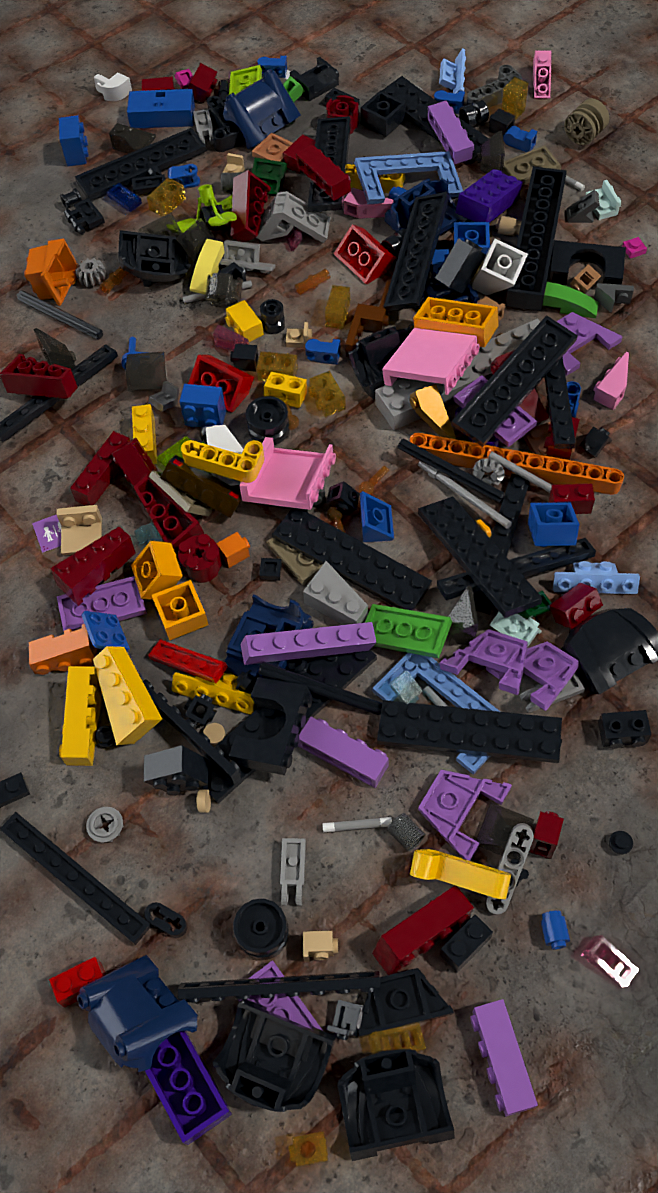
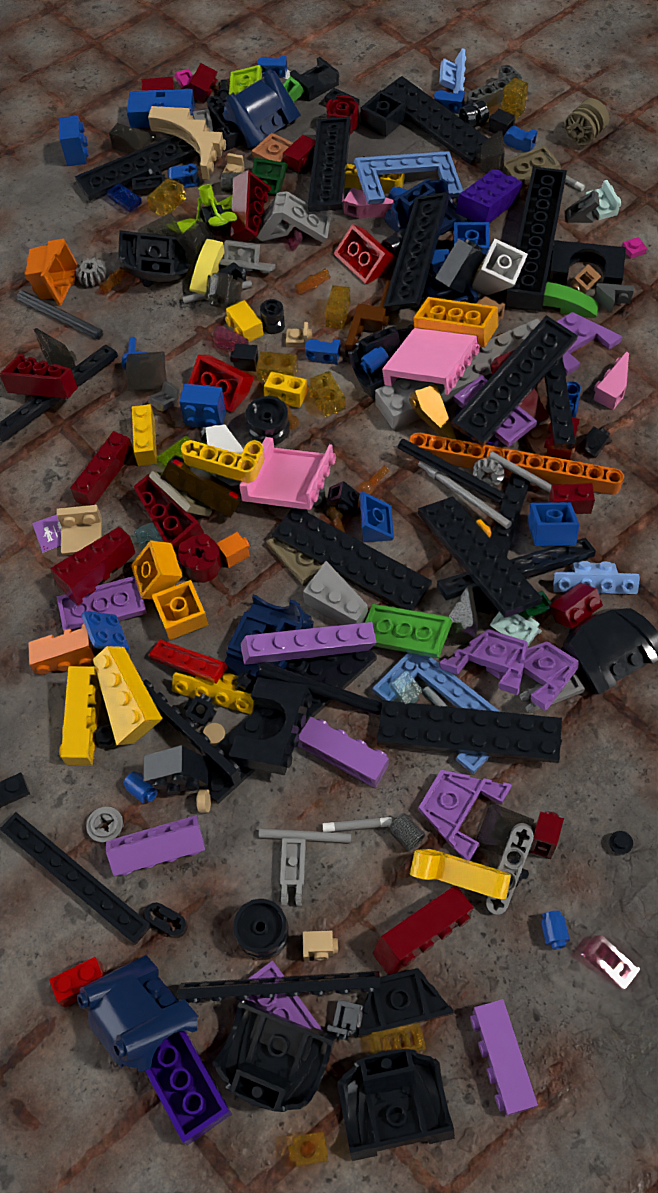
black bush [60,188,82,209] -> none
black plate [64,198,105,235] -> none
white brick [94,72,132,101] -> none
dark red brick [112,437,158,486] -> none
black plate [259,558,282,581] -> none
dark red brick [295,144,351,201] -> none
medium lavender brick [428,101,474,164] -> none
black brick [440,914,493,973] -> none
tan brick [495,216,522,237] -> none
bright pink slope [533,51,551,99] -> none
black brick [598,710,652,749] -> none
none -> medium lavender brick [106,815,205,876]
none -> blue brick [123,771,157,804]
none -> tan arch [148,106,226,179]
none -> light grey bar [259,828,352,843]
none -> blue brick [360,346,389,374]

